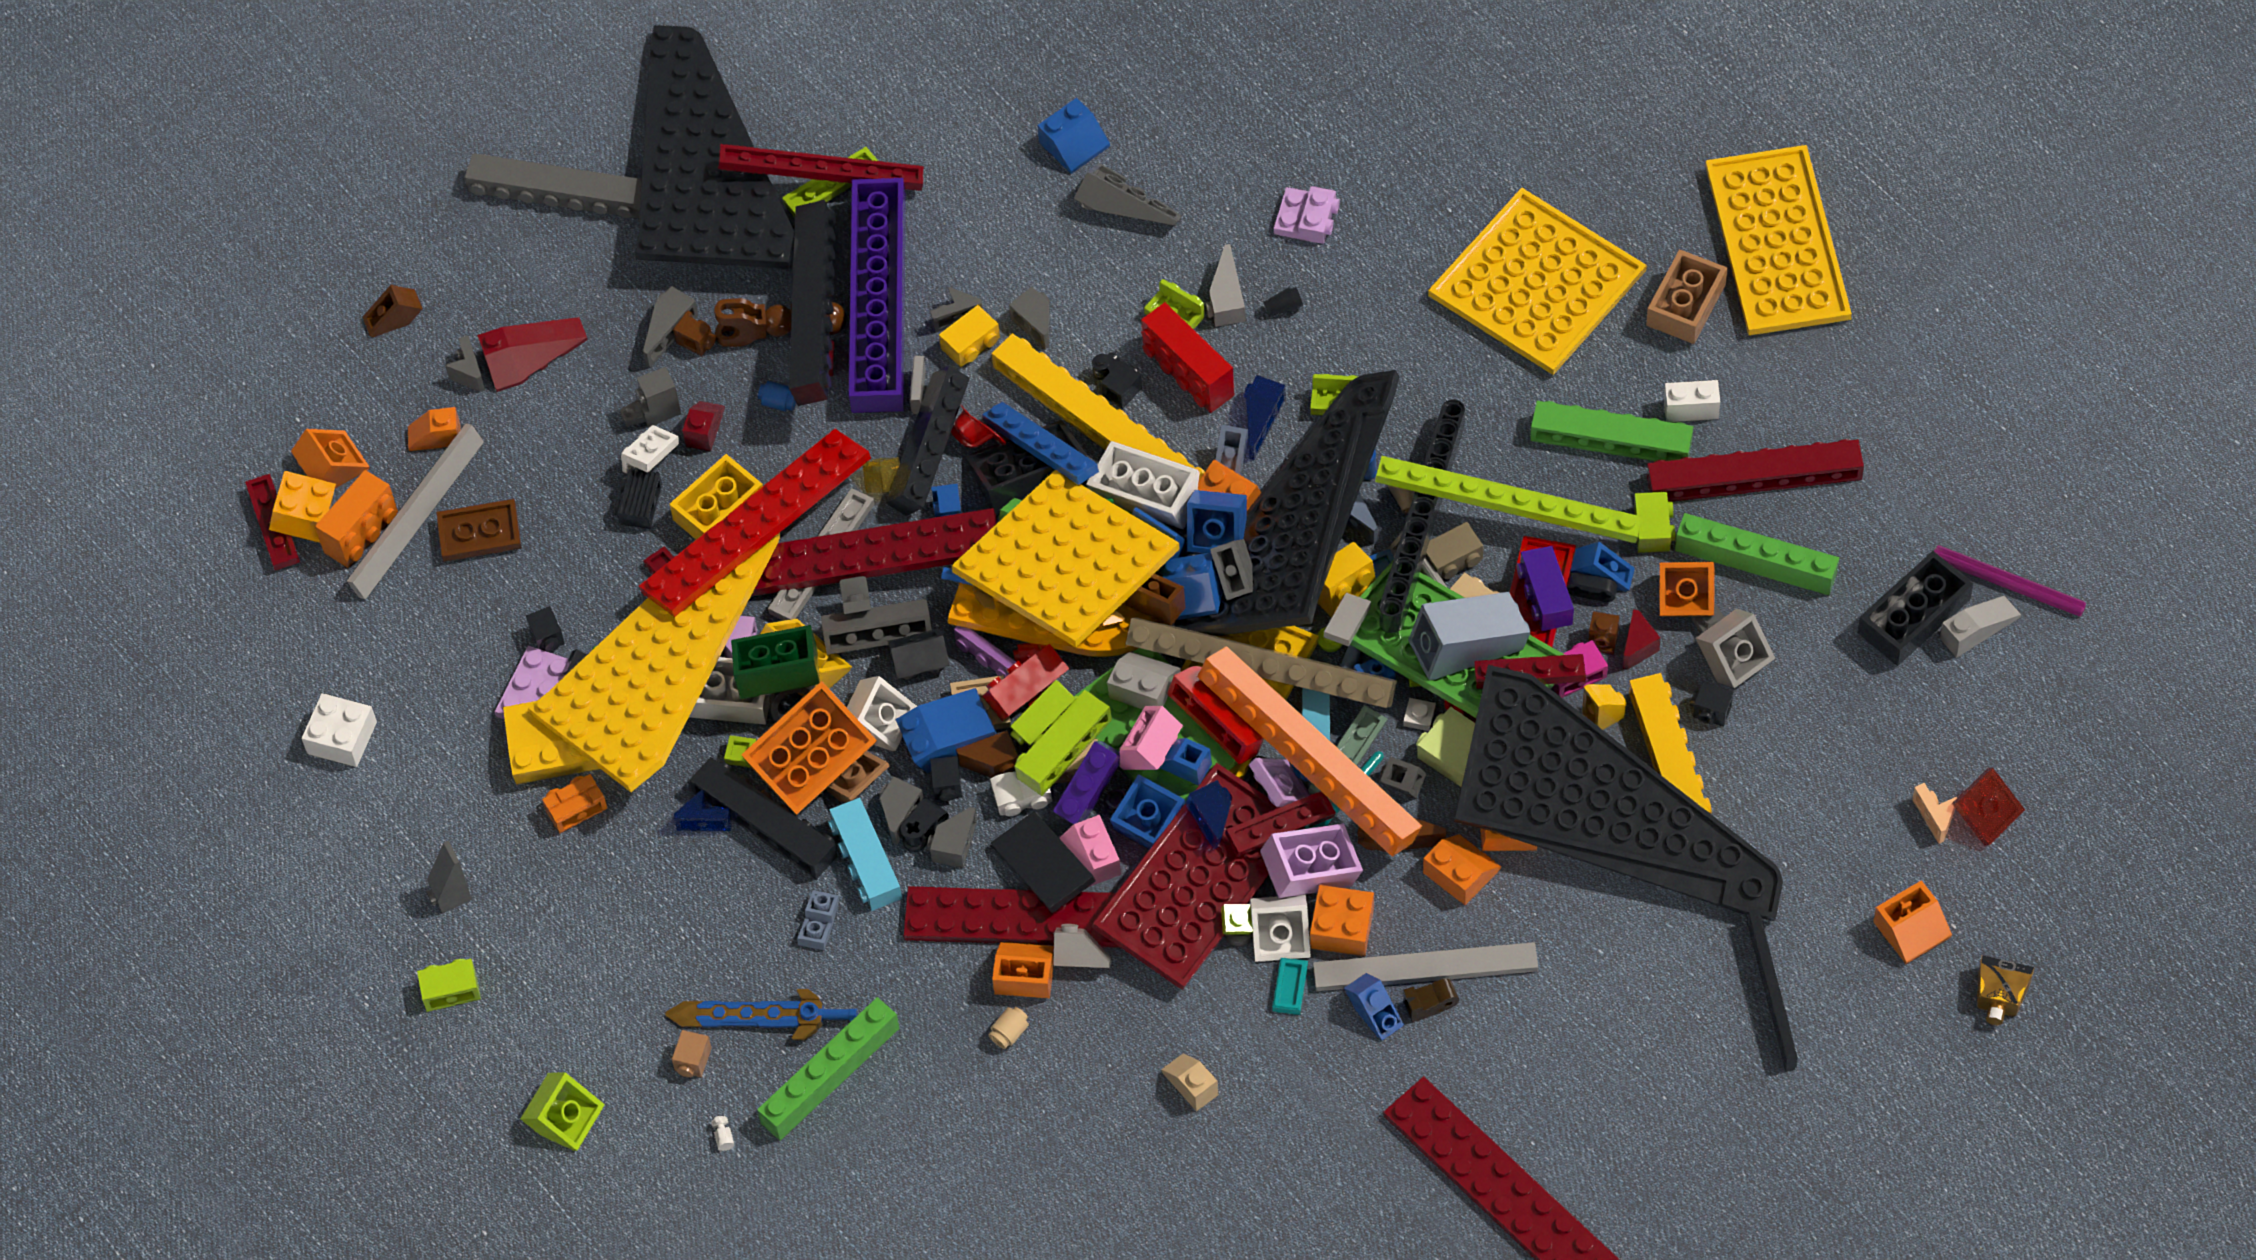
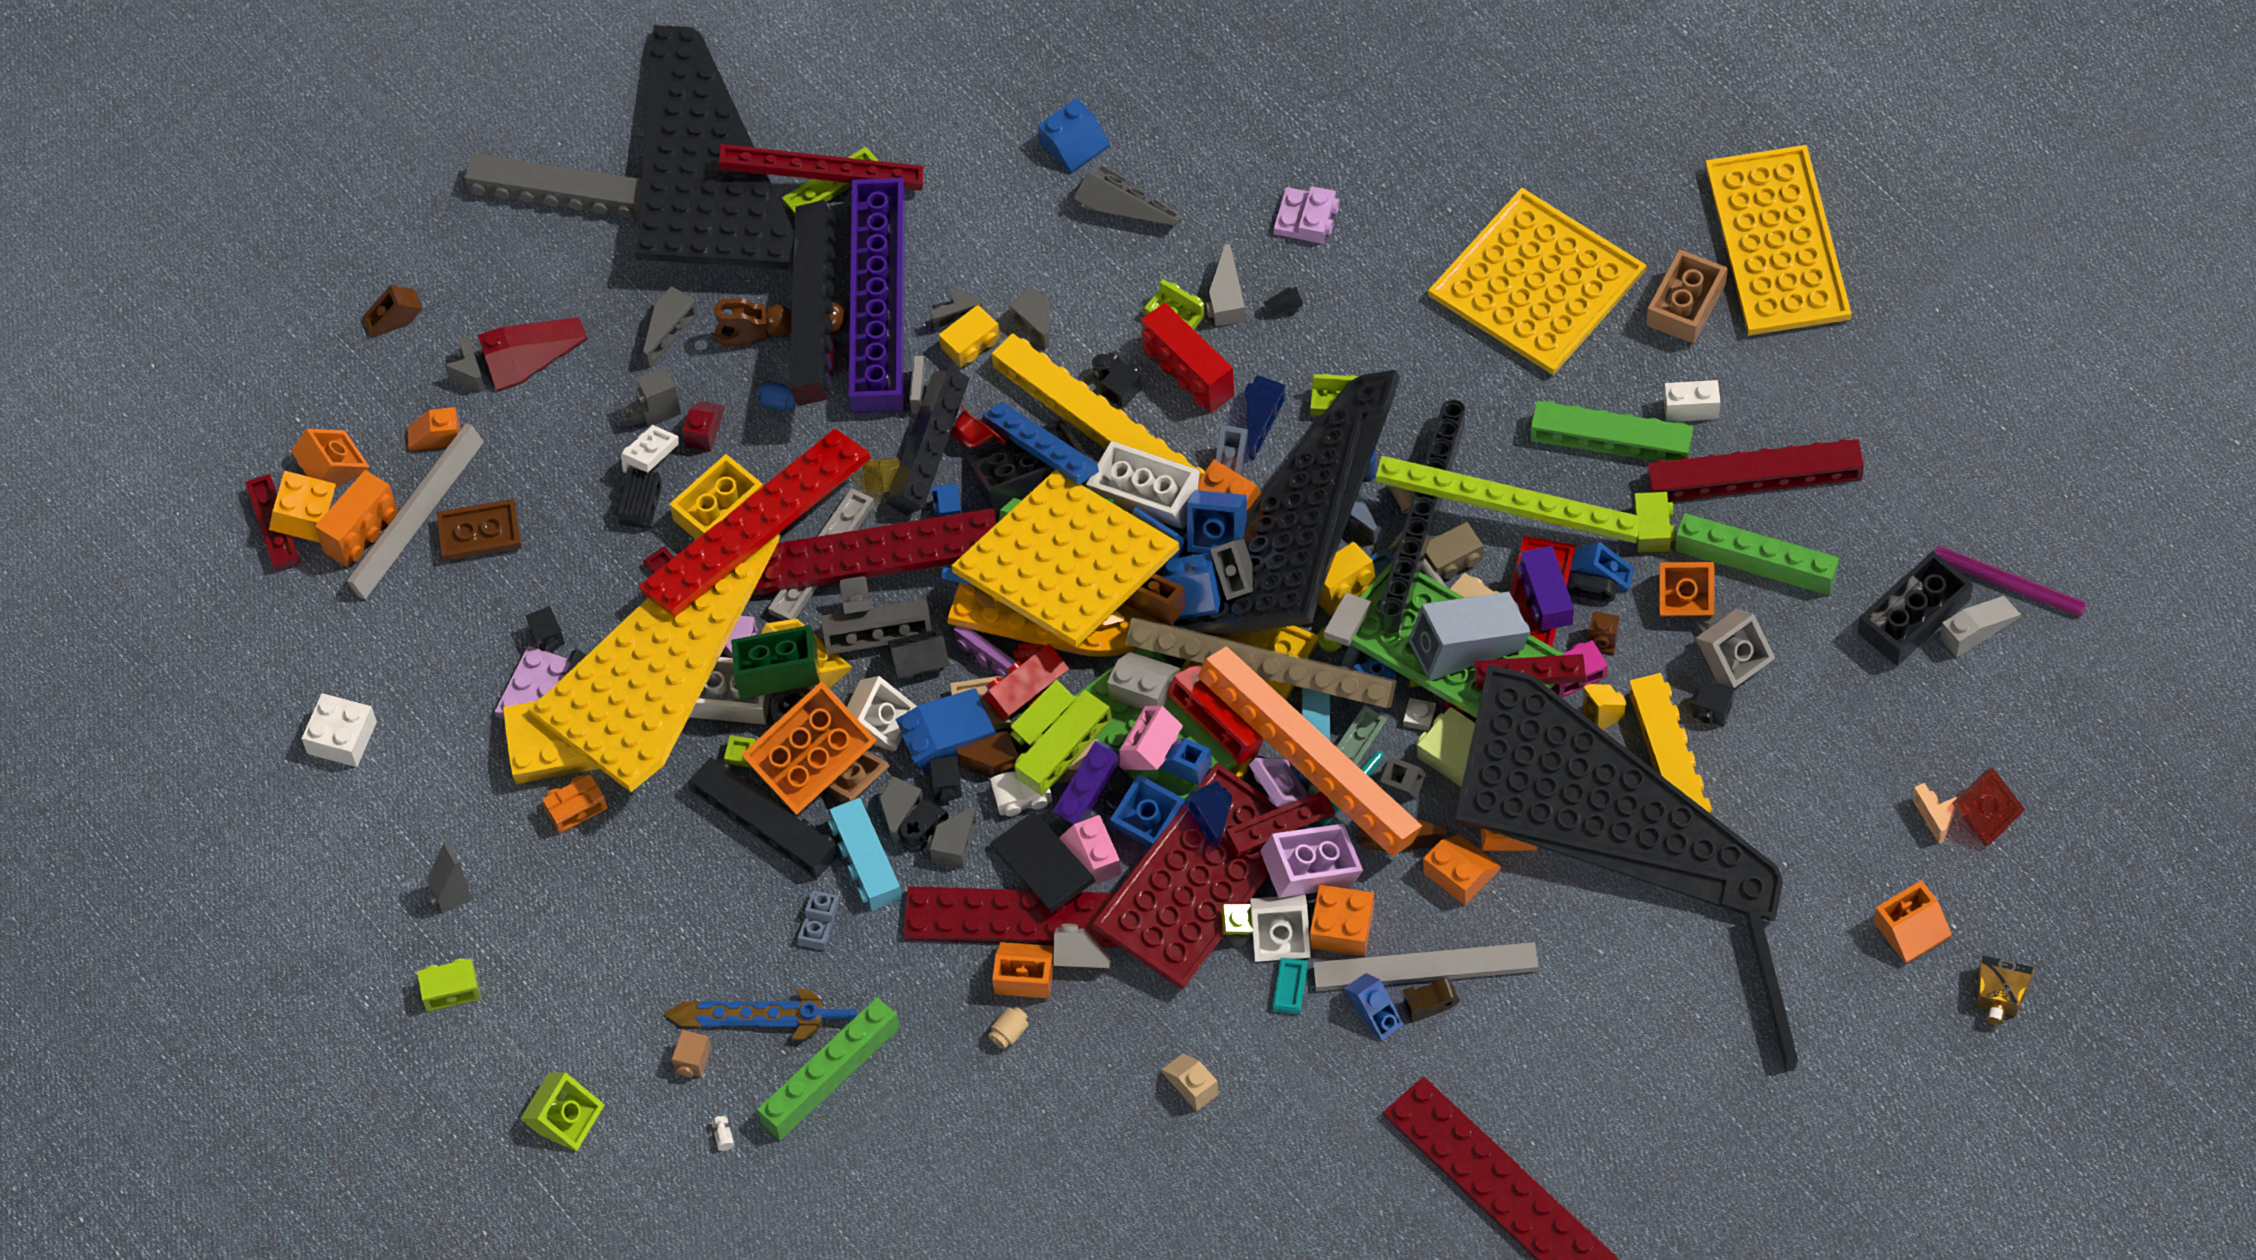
reddish brown brick [673,311,716,356] -> none
clear blue slope [674,790,732,831] -> none
dark red slope [1623,609,1661,669] -> none

